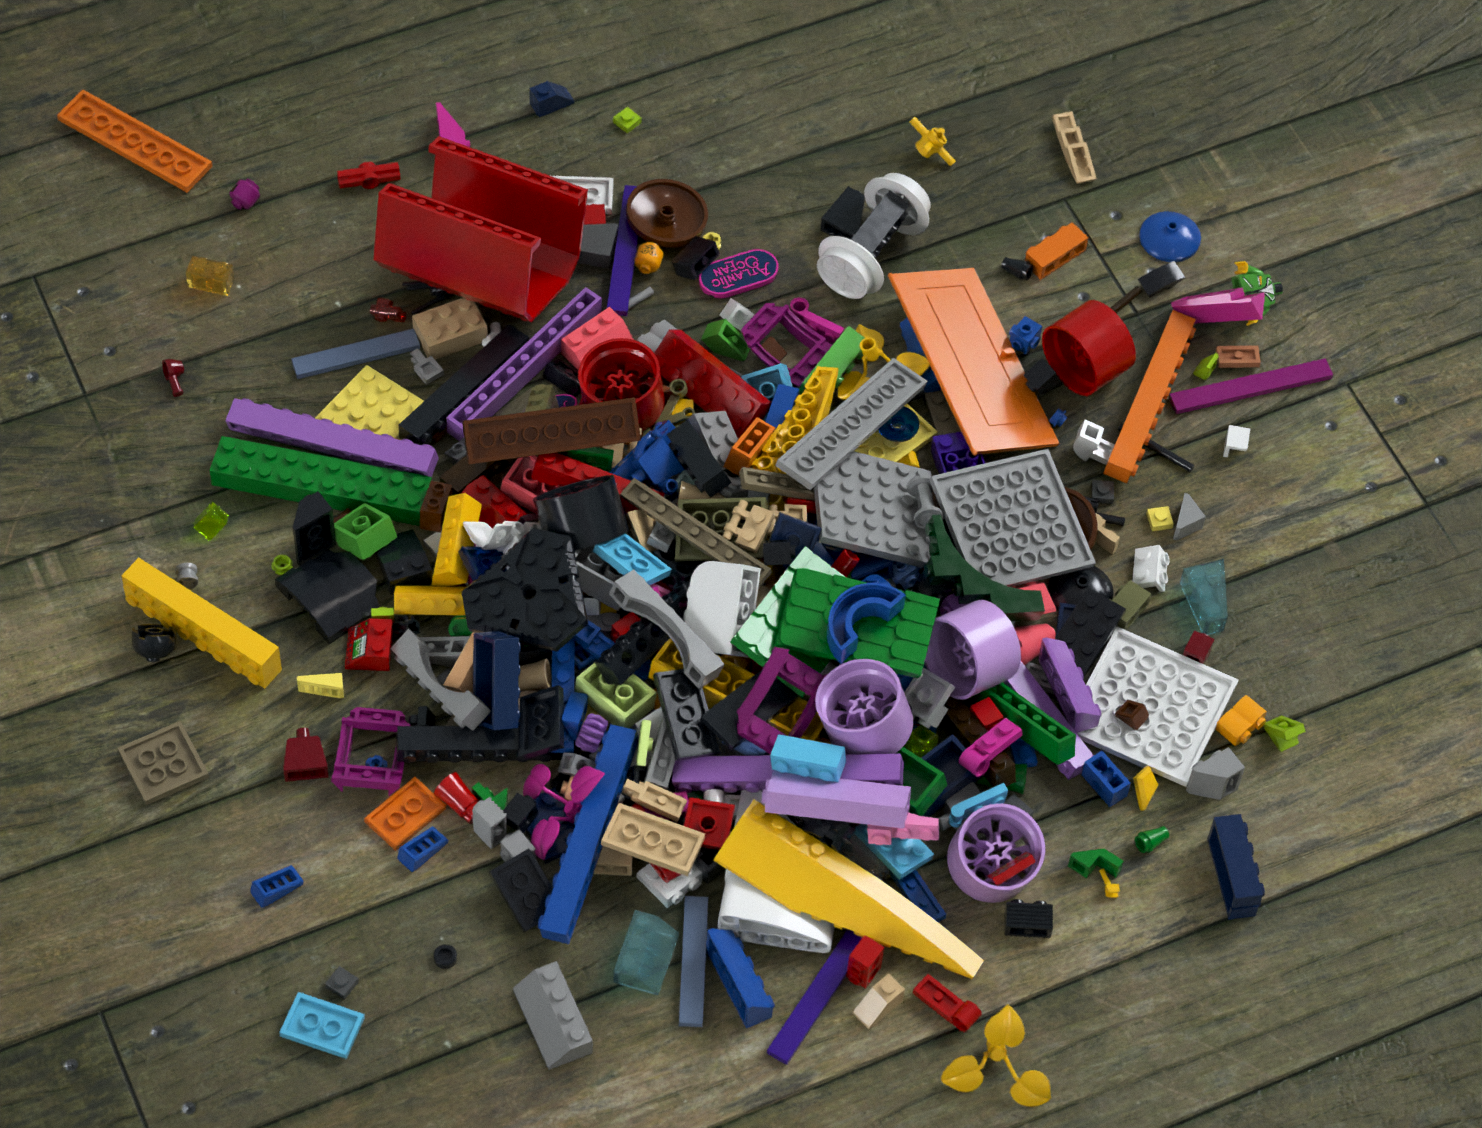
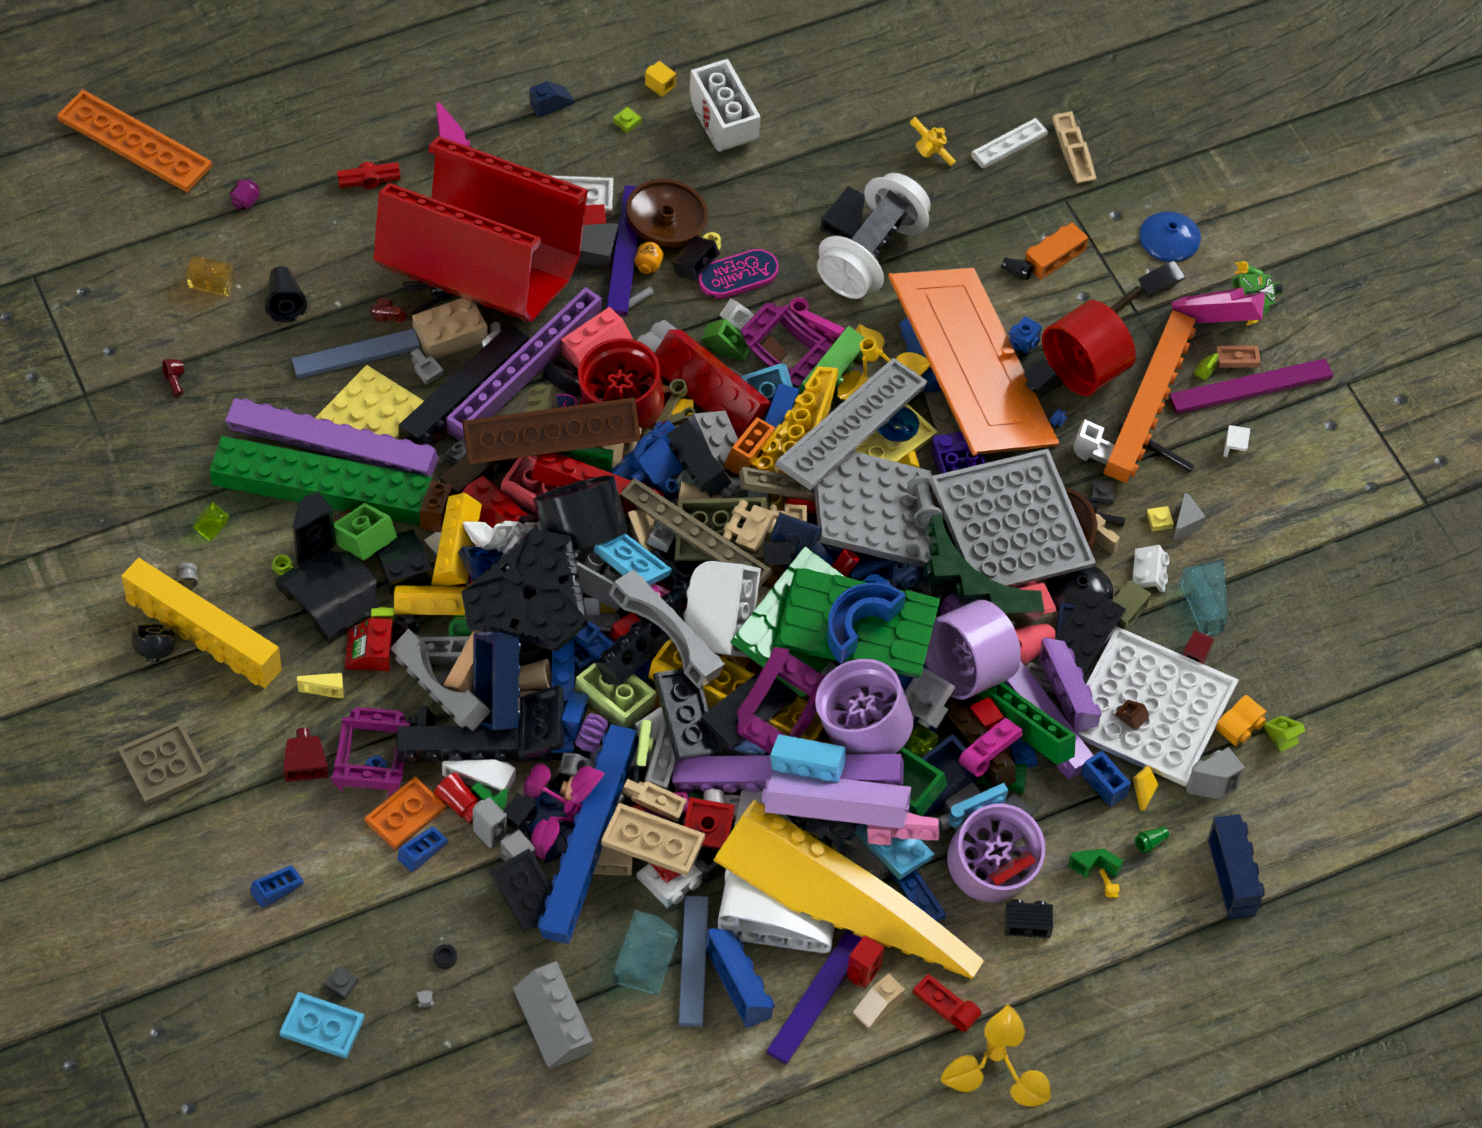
none -> black cone [265,266,307,323]
none -> light grey piece [416,990,435,1008]
none -> white slope [442,760,516,796]
none -> yellow brick [645,61,677,97]
none -> white brick [690,59,761,152]
none -> white tile [971,118,1048,169]

